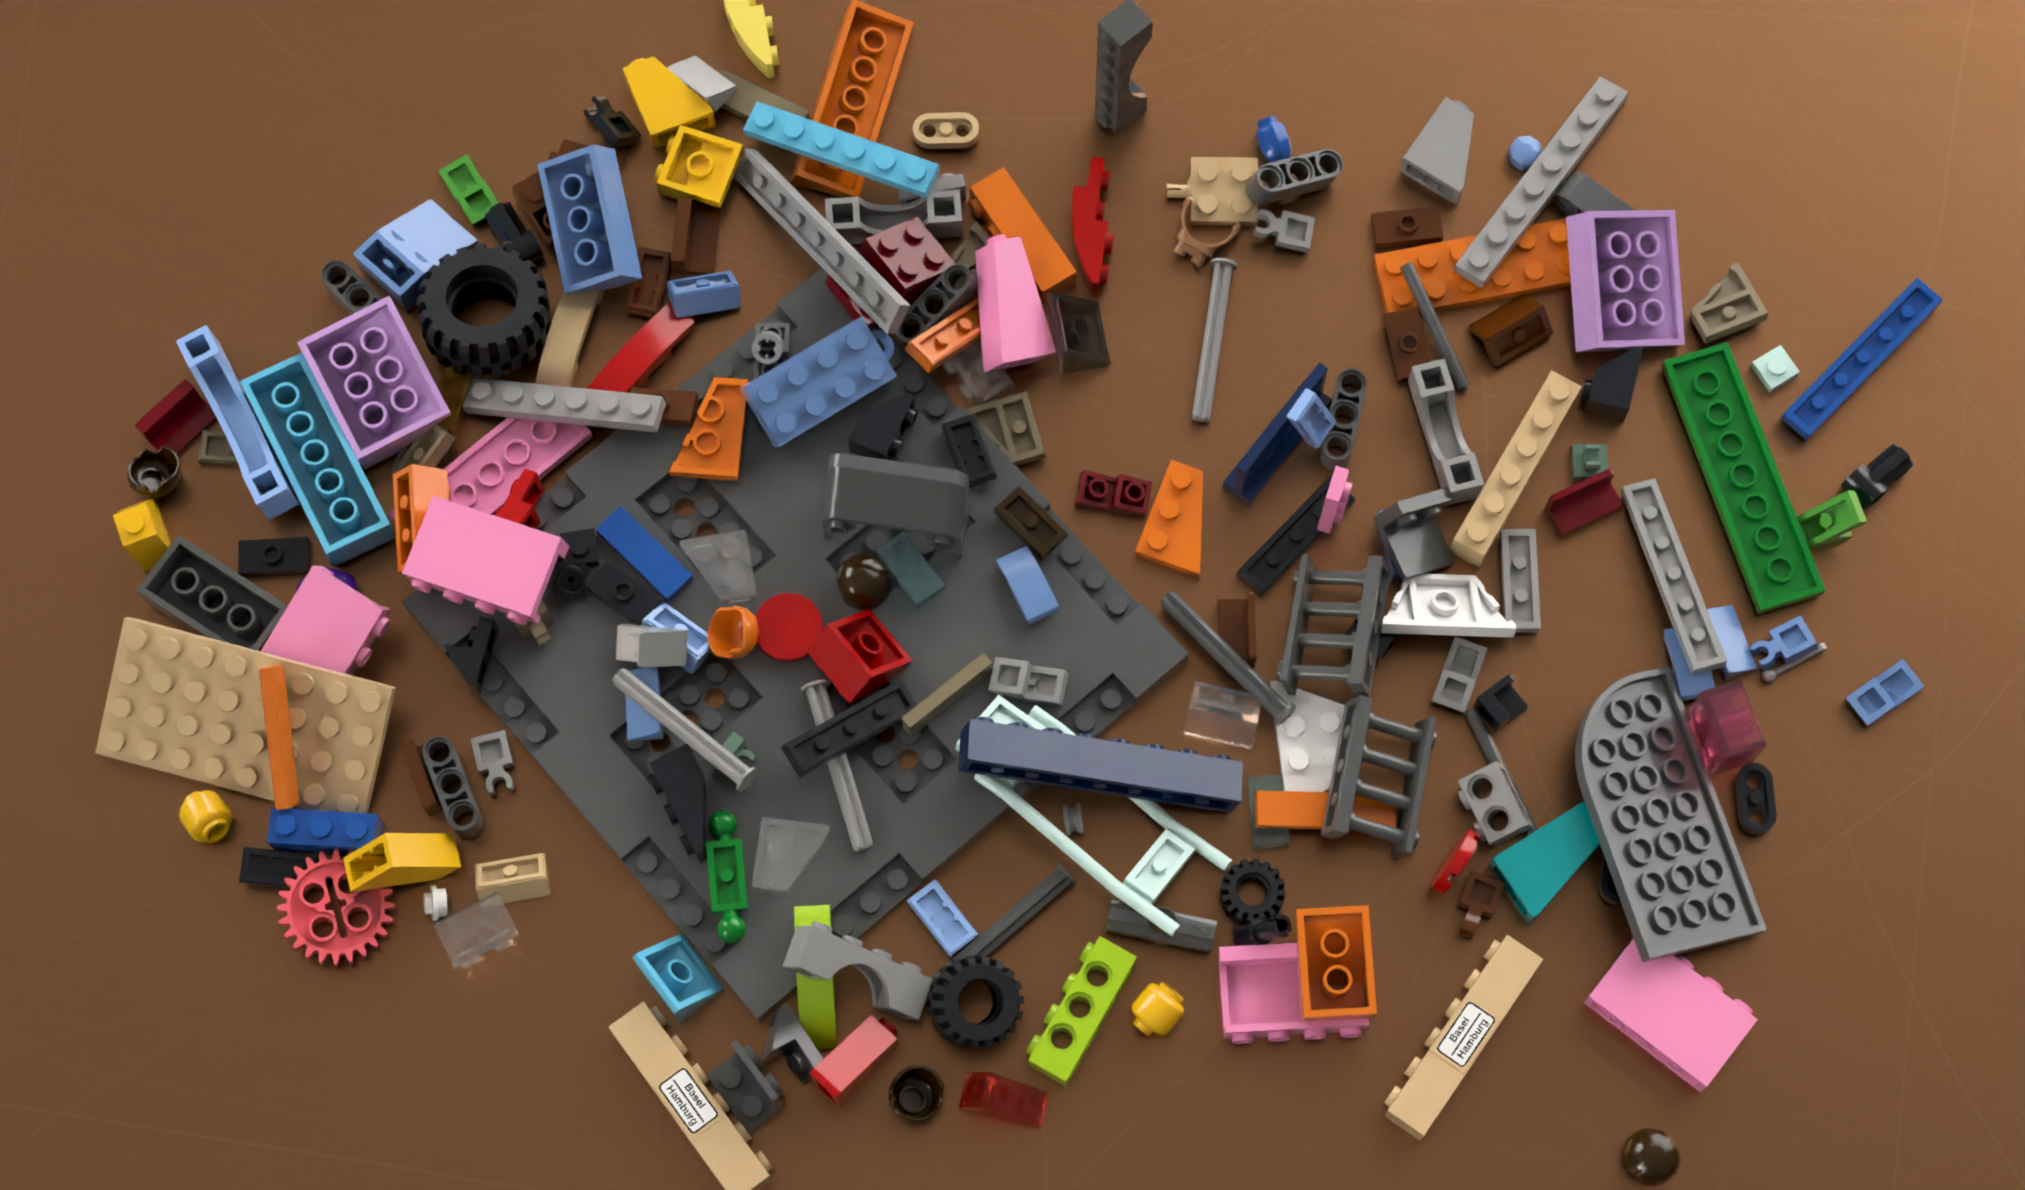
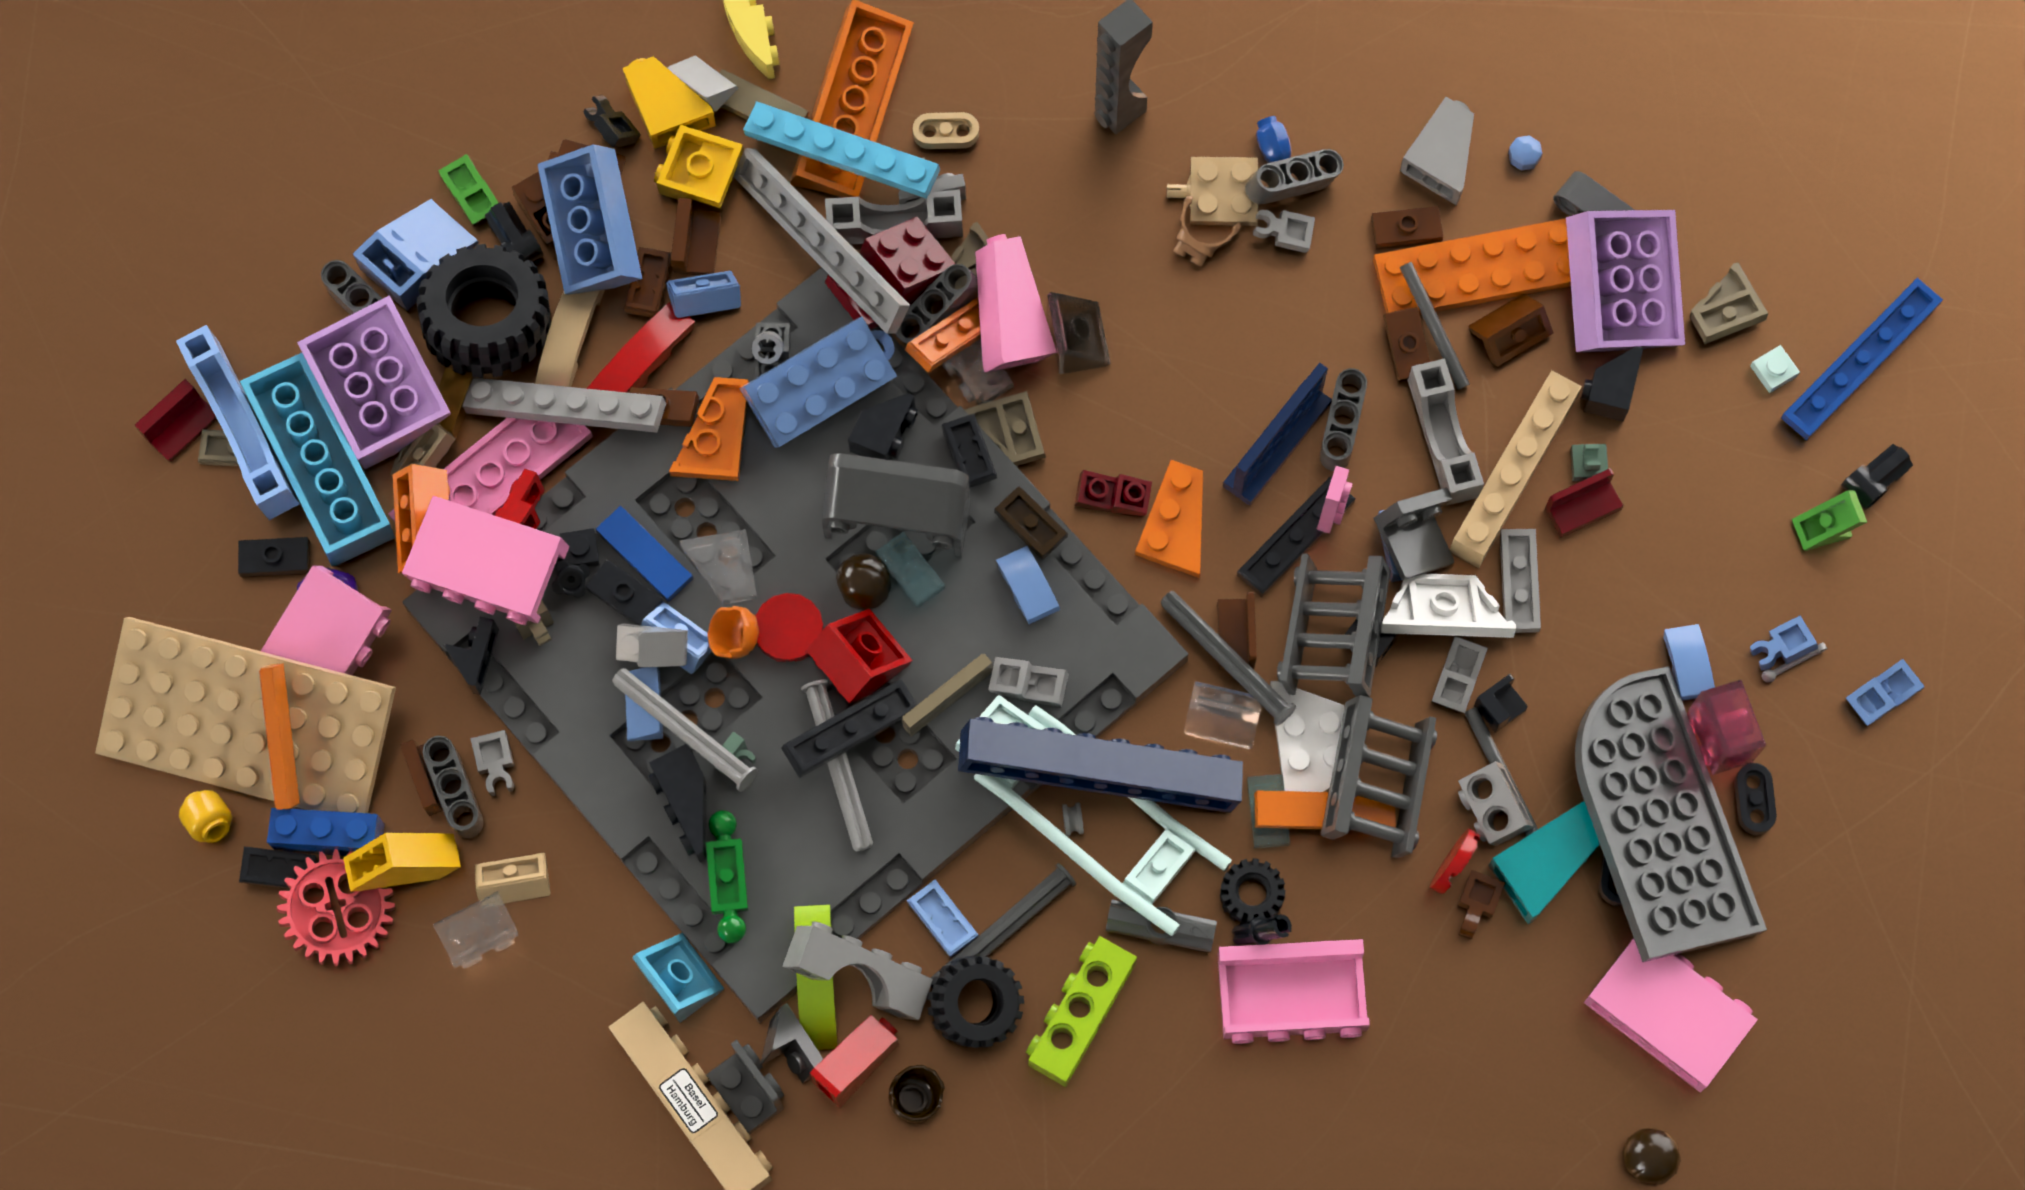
yellow slope [113,498,171,572] -> none
dark brown hair [126,446,181,498] -> none
dark grey brick [136,535,288,651] -> none
white plate [423,885,447,921] -> none
clear wing [751,817,831,894] -> none
clear red bracket [958,1072,1048,1127] -> none
orange brick [968,167,1077,305] -> none
red slope [1071,156,1114,296] -> none
yellow head [1131,981,1184,1036] -> none
light grey axle [1192,258,1237,423] -> none
light blue plate [1286,388,1336,449] -> none
orange slope [1296,905,1377,1021] -> none
tan brick [1384,935,1543,1141] -> none
light grey plate [1454,76,1629,289] -> none
light grey plate [1621,478,1727,675] -> none
green plate [1661,342,1826,614] -> none
slope [1707,605,1757,680] -> none

